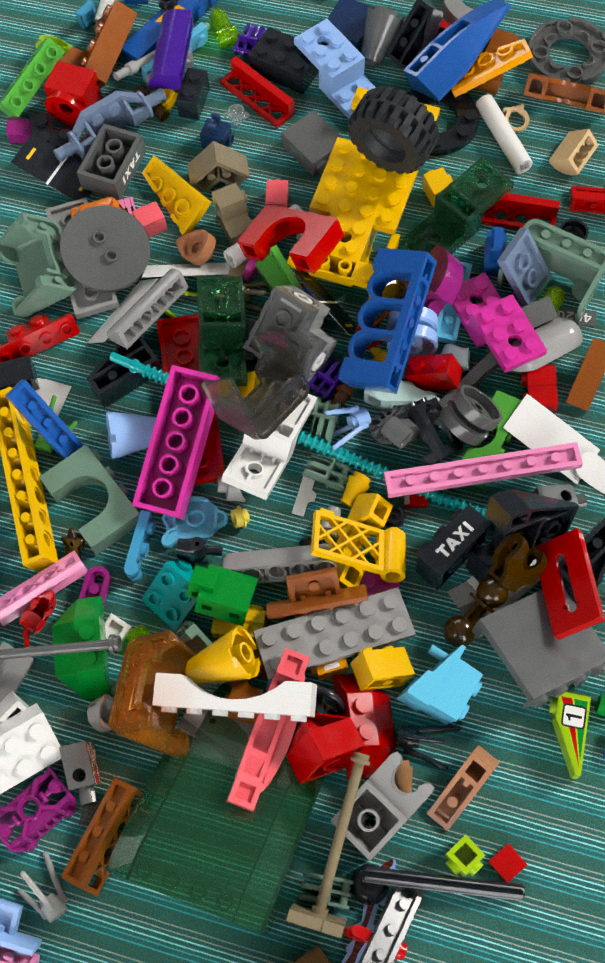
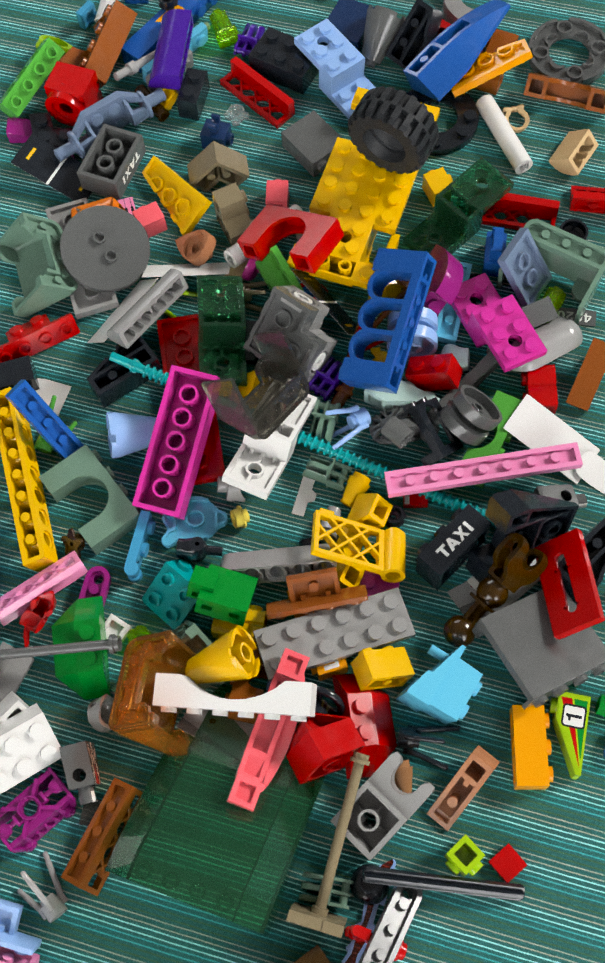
none -> light orange brick [509,705,554,790]

